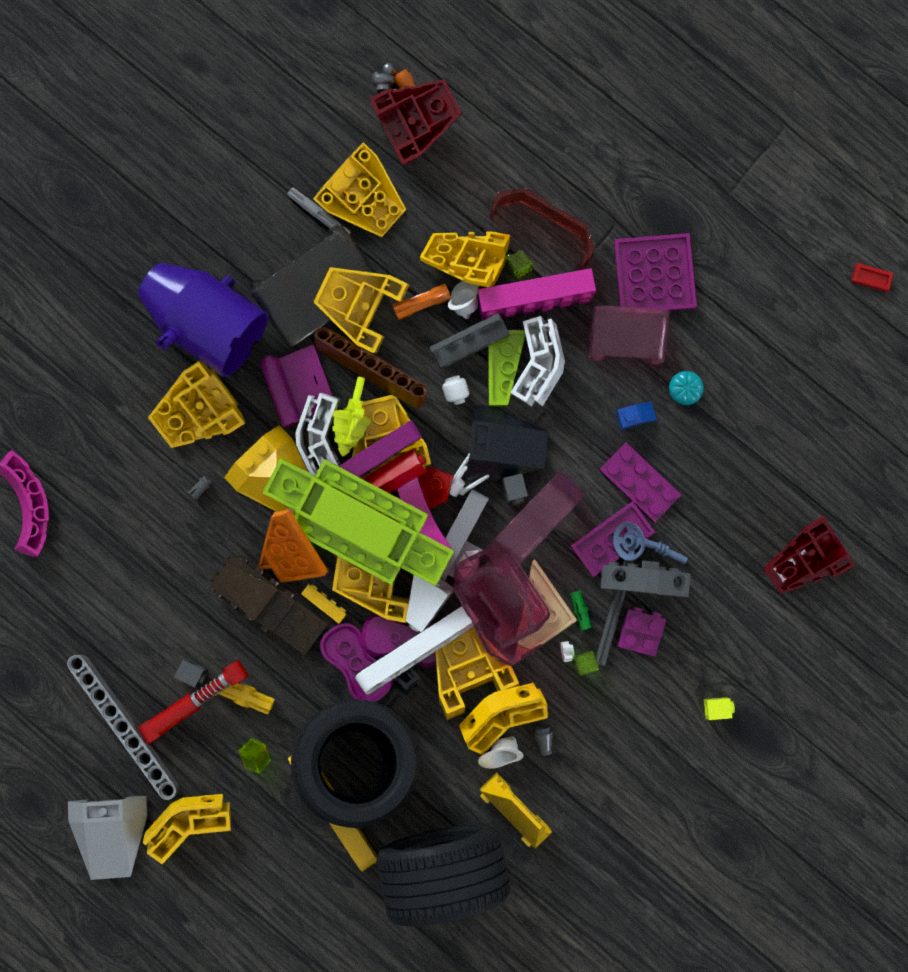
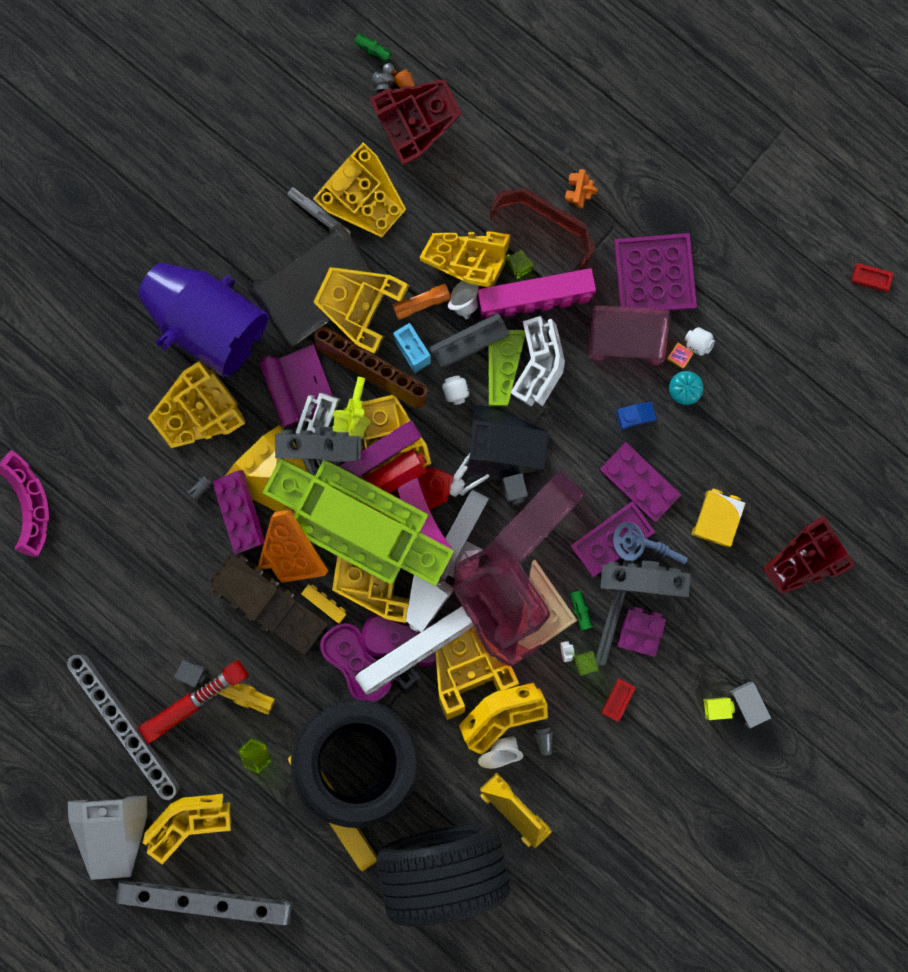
none -> flat silver beam [116,881,292,925]
none -> magenta plate [212,470,265,555]
none -> dark grey brick [275,426,361,462]
none -> green pin [354,33,392,63]
none -> medium azure window [393,323,431,373]
none -> orange hips [565,169,598,209]
none -> red tile [601,678,636,722]
none -> tile [667,343,693,369]
none -> white head [685,327,715,356]
none -> yellow panel [691,489,745,547]
none -> light grey panel [729,682,771,728]

